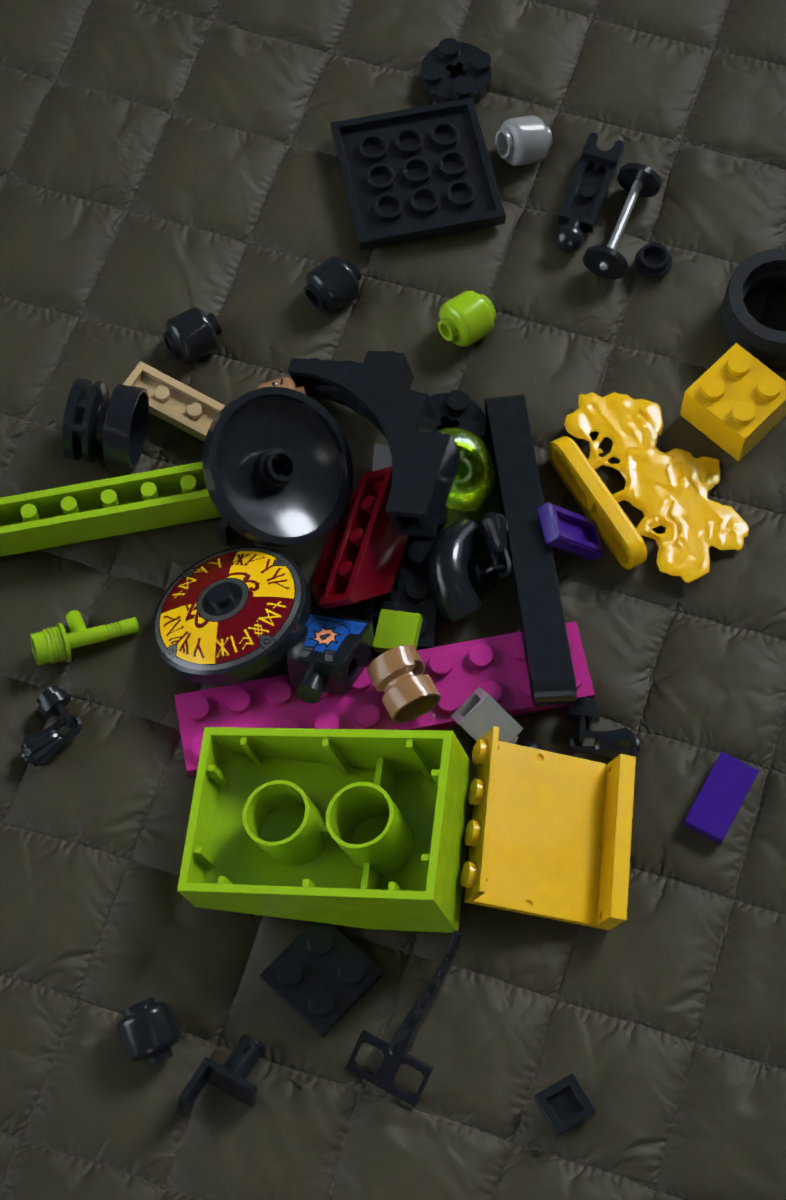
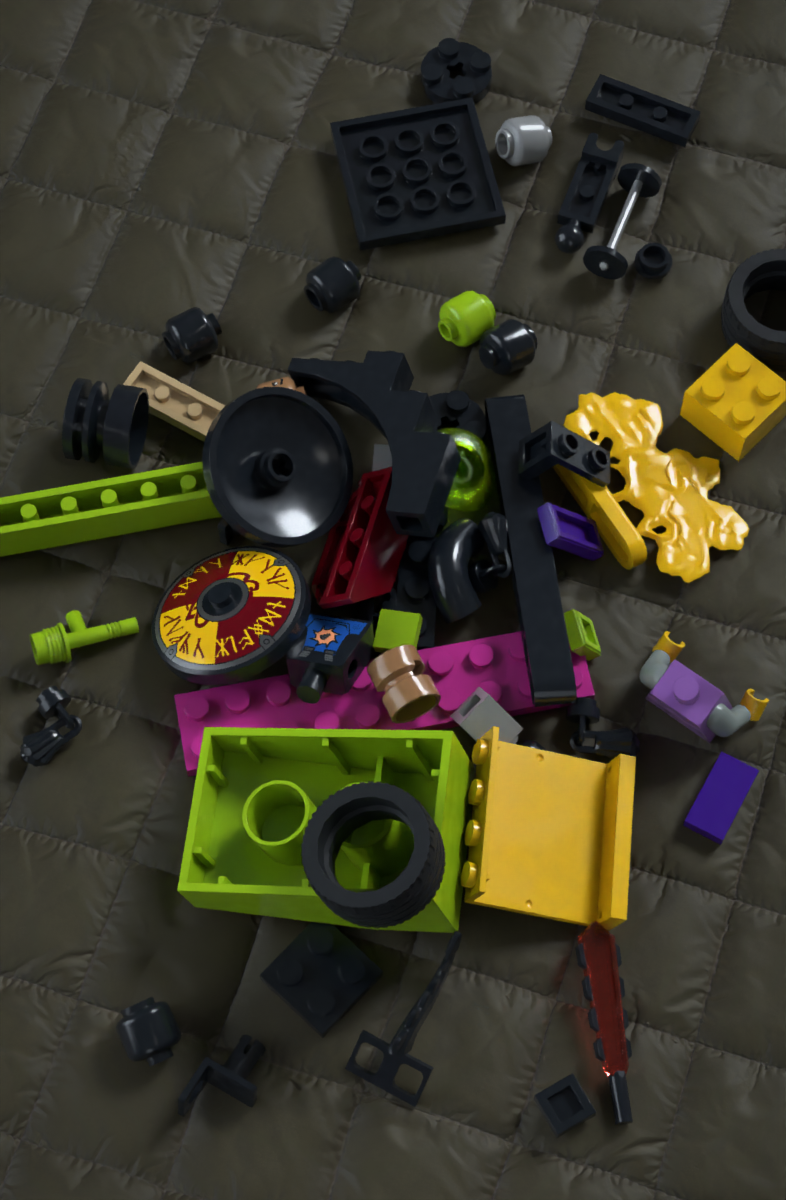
none -> black tyre [301,781,446,928]
none -> black head [479,319,538,376]
none -> black bracket [518,421,610,487]
none -> lime tile [564,609,601,661]
none -> clear red sword [575,921,633,1125]
none -> black plate [585,74,701,147]
none -> torso [639,631,769,743]

